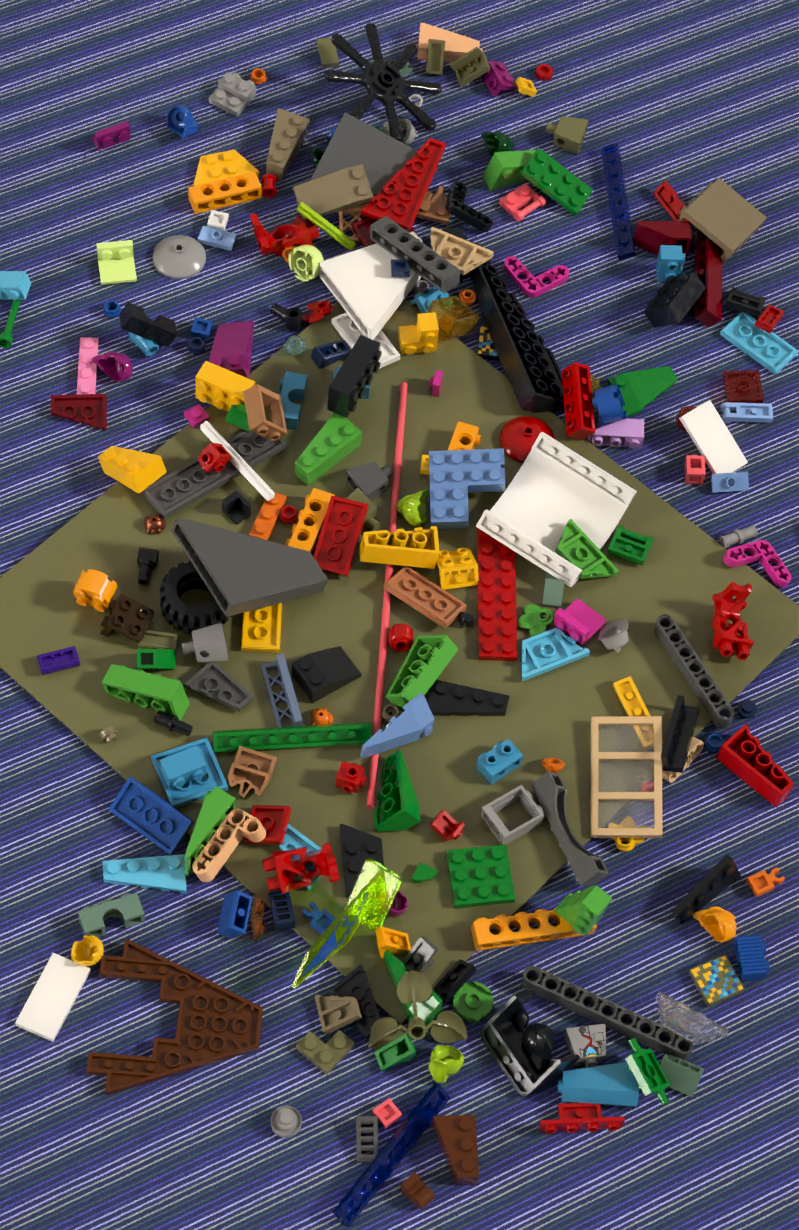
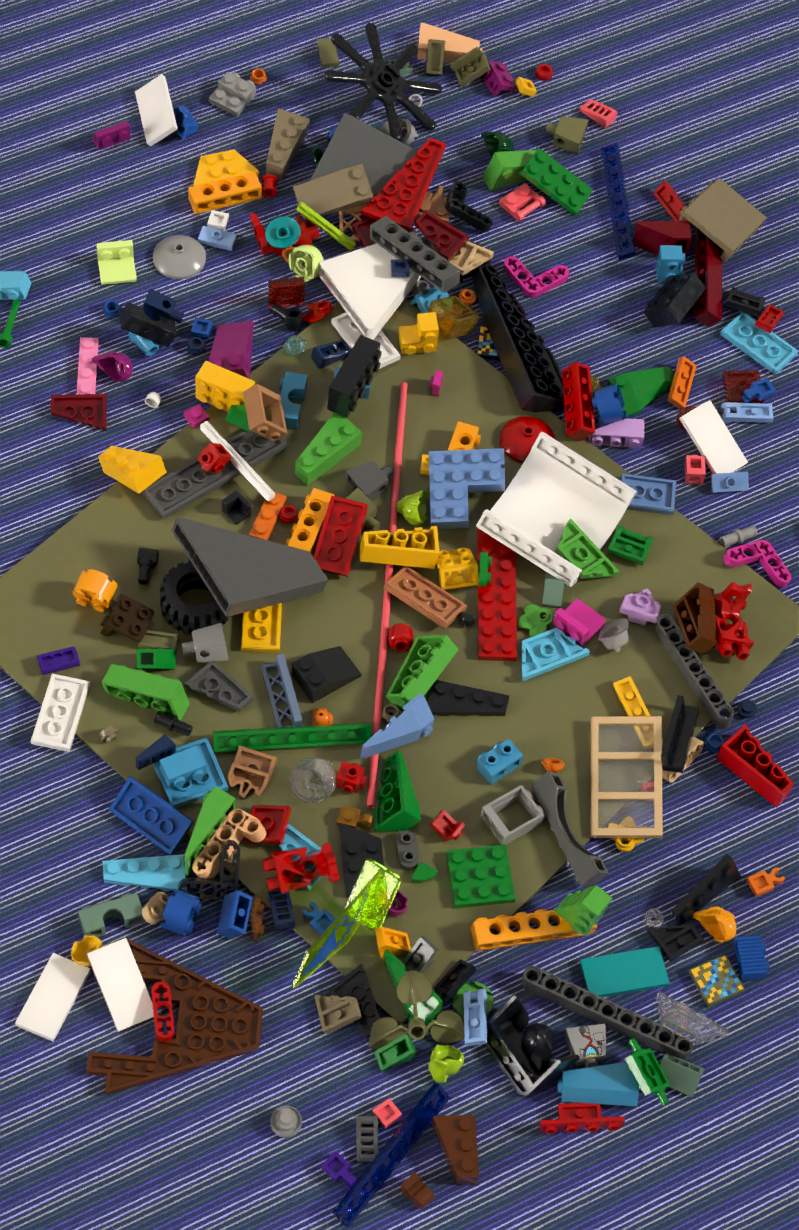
copper animal [144,514,166,534] -> none
olive plate [296,1030,355,1075] -> none
none -> white tile [31,674,90,752]
none -> white tile [87,938,154,1032]
none -> white tile [135,74,178,146]
none -> dark blue slope [136,734,176,770]
none -> tan plate [142,892,169,924]
none -> dark blue torso [143,289,184,324]
none -> white hinge [145,392,161,408]
none -> red beam [152,982,174,1042]
none -> blue brick [161,889,202,936]
none -> black beam [178,840,240,900]
none -> teal dish [265,216,301,248]
none -> clear red plate [268,277,305,308]
none -> clear piece [290,757,336,804]
none -> dark purple plate [321,1151,357,1190]
none -> pearl gold plate [336,805,373,829]
none -> dark grey plate [396,830,419,870]
none -> dark red wing [415,210,469,262]
none -> light blue plate [464,988,487,1046]
none -> green plate [478,552,492,587]
none -> coral slope [579,99,617,129]
none -> teal tile [580,946,669,997]
none -> lavender plate [619,588,662,626]
none -> medium blue tile [620,473,677,515]
none -> clear plate [644,908,664,928]
none -> black wing [647,923,704,962]
none -> orange plate [667,356,697,410]
none -> reddish brown wedge [672,582,717,655]
none -> blue plate [741,378,776,403]

